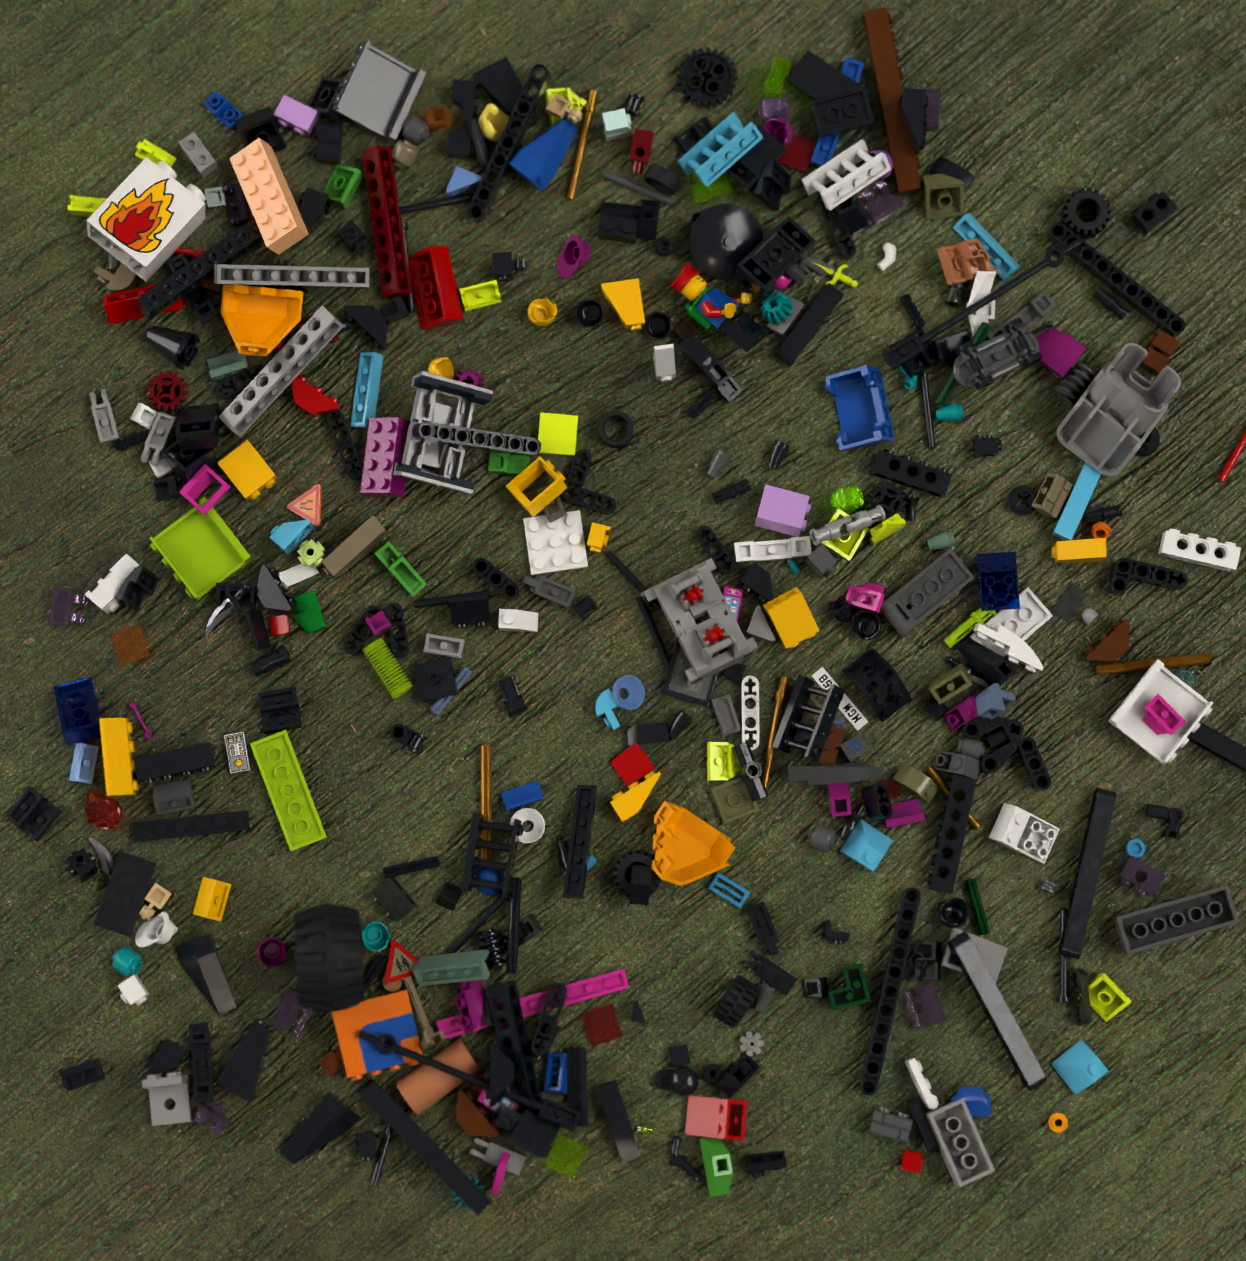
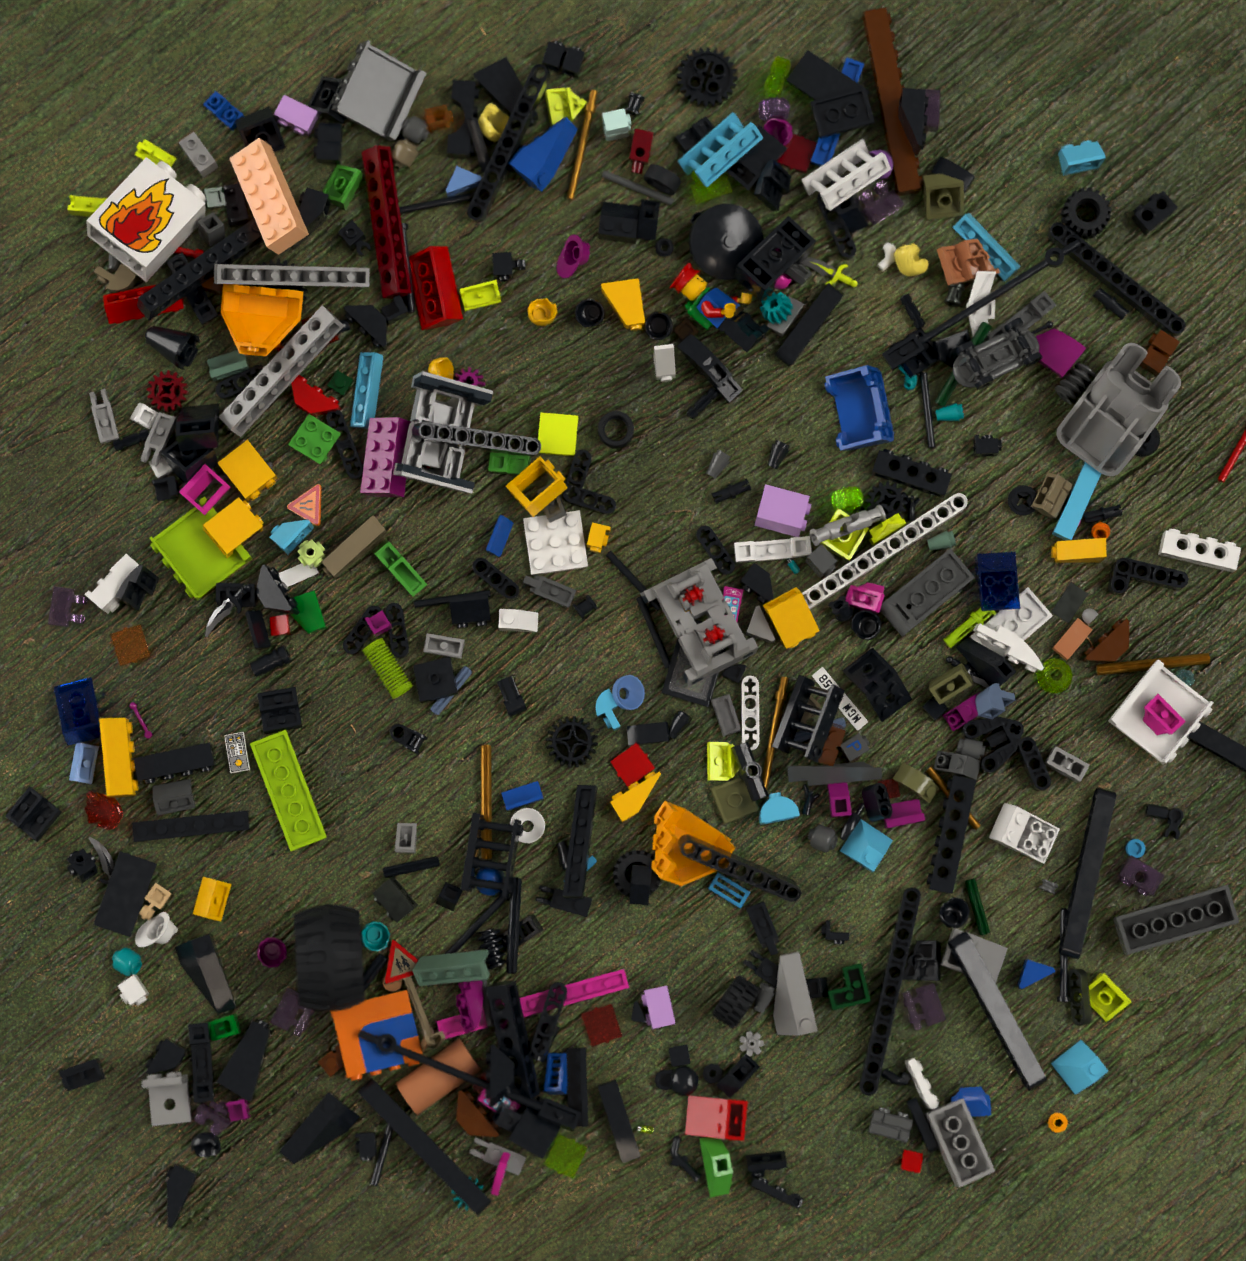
tan plate [545,94,582,124] -> none
none -> black slope [166,1163,199,1229]
none -> black hair [190,1132,221,1157]
none -> dark grey brick [198,212,225,247]
none -> yellow panel [203,497,264,558]
none -> green slope [208,1014,242,1042]
none -> magenta panel [225,1099,251,1122]
none -> bright green hinge [288,414,341,465]
none -> dark green plate [327,370,354,397]
none -> light grey slope [395,823,417,854]
none -> blue slope [486,515,513,557]
none -> black hinge [535,885,592,917]
none -> black piece [542,41,585,78]
none -> black gear [546,716,598,768]
none -> lavender brick [641,985,675,1029]
none -> black beam [678,835,801,902]
none -> black hinge [749,1176,804,1209]
none -> medium azure brick [759,792,800,825]
none -> light grey wedge [773,951,817,1036]
none -> white beam [802,493,968,610]
none -> black bar [802,784,820,815]
none -> black arm [881,1068,911,1086]
none -> light yellow hair [894,243,929,276]
none -> blue slope [1017,959,1056,989]
none -> clear neon green piece [1037,659,1072,693]
none -> light grey brick [1044,746,1090,783]
none -> nougat slope [1052,618,1092,661]
none -> medium azure slope [1058,140,1106,176]

